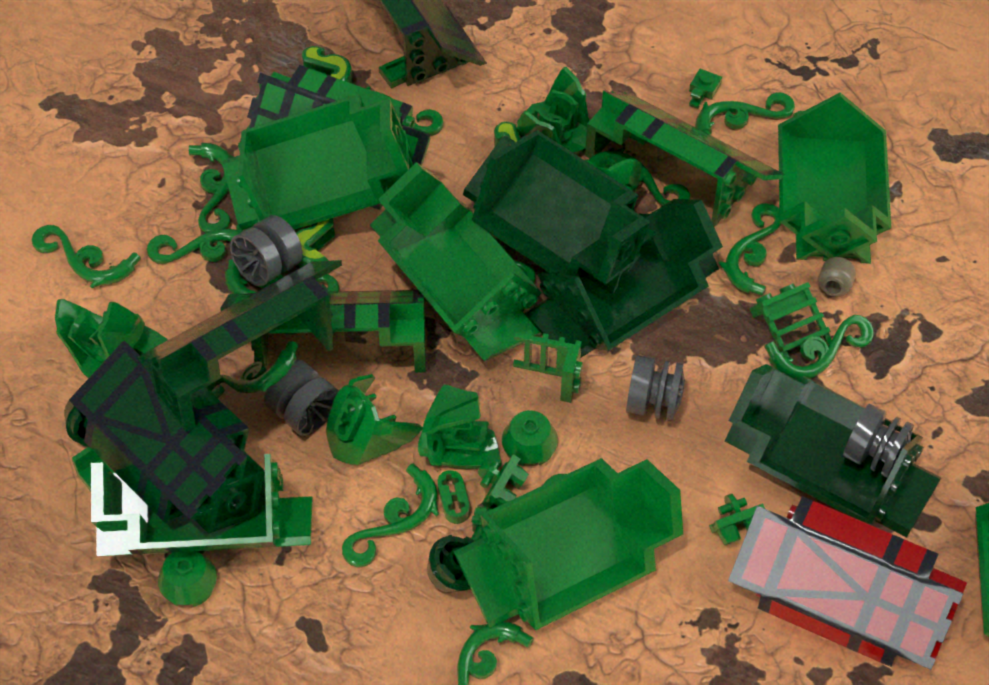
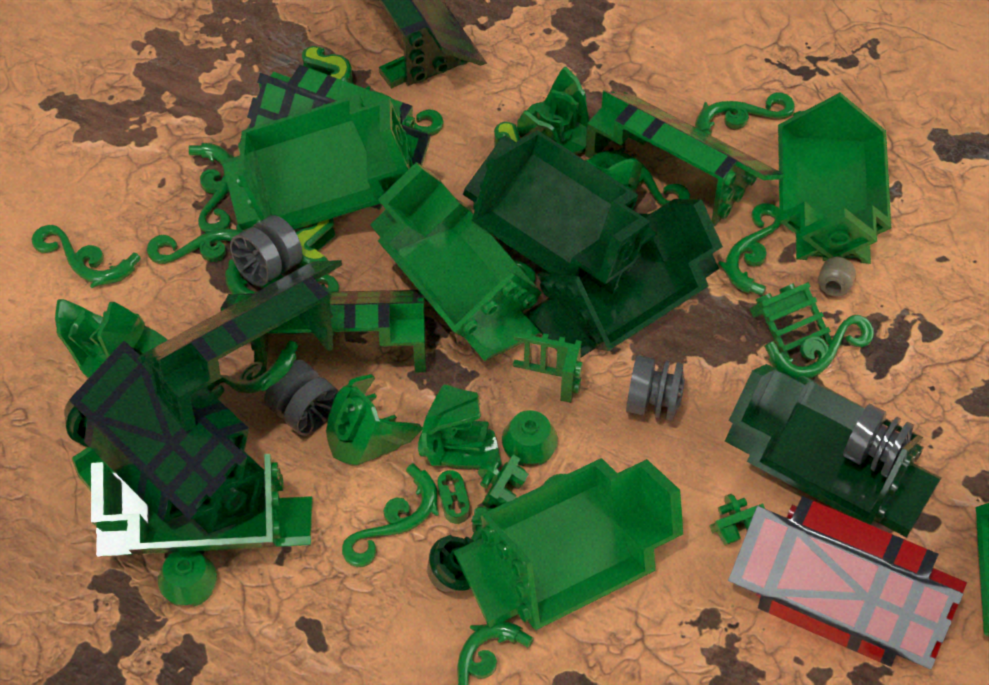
green plate [689,68,722,109] -> none

